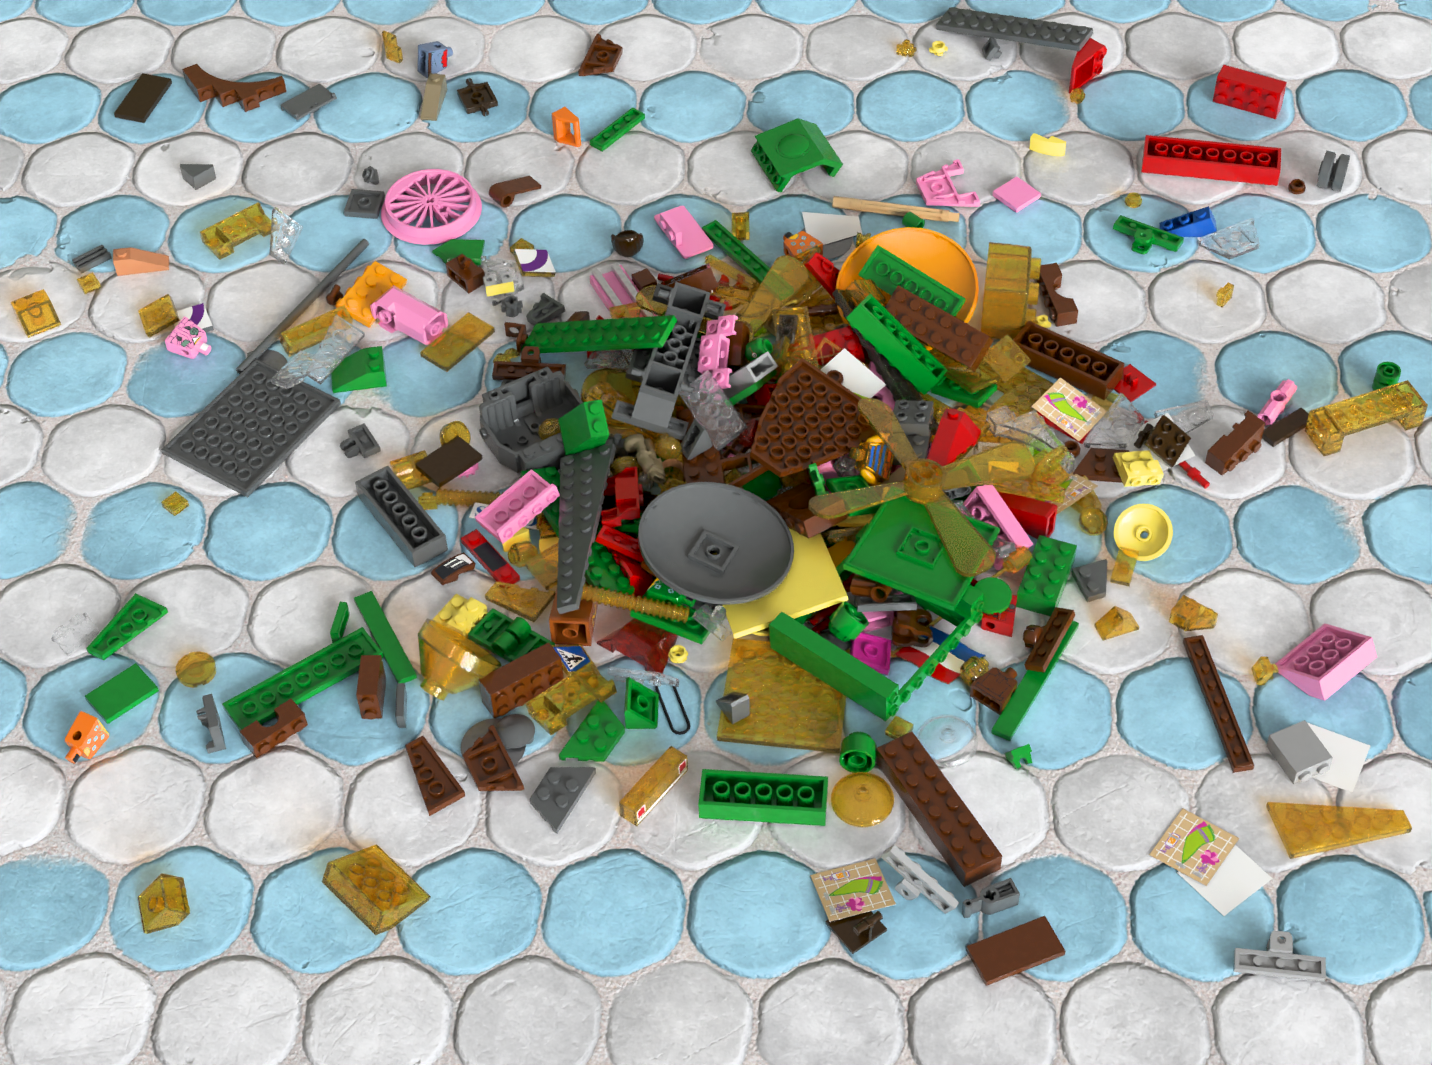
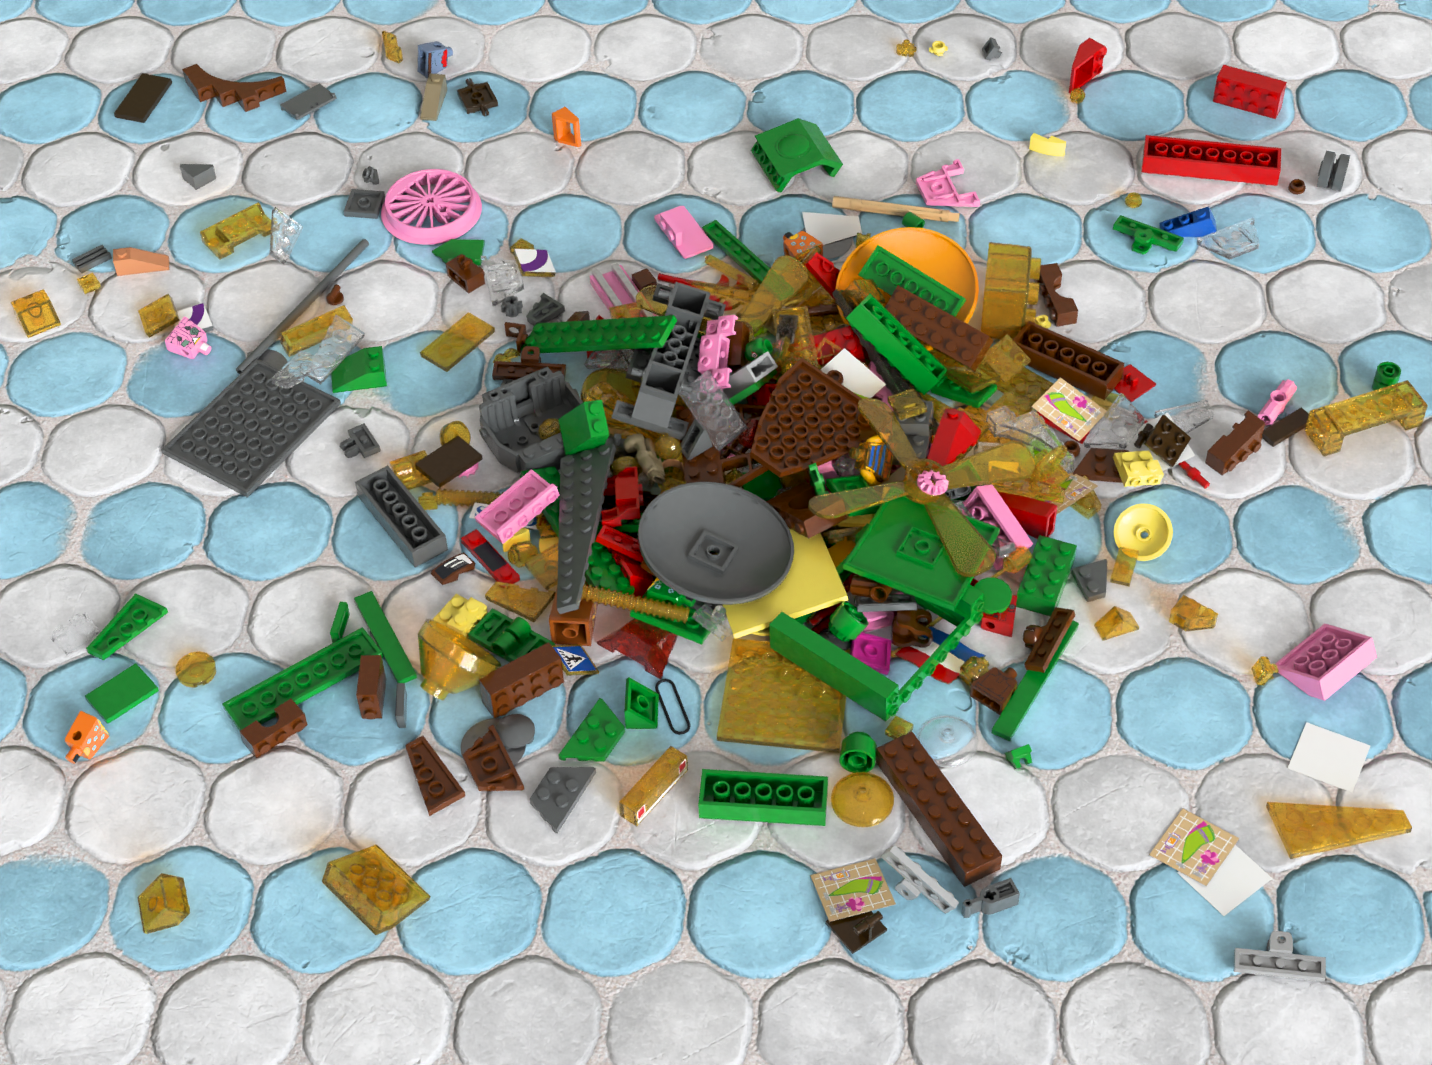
clear yellow plate [161,491,189,516] -> none
dark grey piece [196,694,226,754] -> none
light orange bracket [335,261,407,328] -> none
bright pink brick [370,285,448,346] -> none
piece [483,272,514,297] -> none
reddish brown door [489,176,542,208] -> none
clear yellow piece [525,661,617,735] -> none
reddish brown wing [578,34,623,76] -> none
green tile [590,107,645,152] -> none
clear wing [607,667,680,687] -> none
dark brown piece [611,230,644,257] -> none
reddish brown slope [661,263,719,293] -> none
light yellow plate [668,645,688,664] -> none
dark grey slope [716,692,750,724] -> none
clear yellow slope [731,212,750,240] -> none
dark grey plate [936,7,1093,51] -> none
reddish brown tile [966,916,1066,986] -> none
bright pink tile [992,176,1041,213] -> none
clear yellow hair [1078,506,1108,536] -> none
reddish brown tile [1183,635,1254,773] -> none
clear yellow plate [1216,282,1234,308] -> none
light grey brick [1266,720,1333,784] -> none
none -> clear yellow piece [888,389,927,420]
none -> bright pink gear [917,469,949,495]

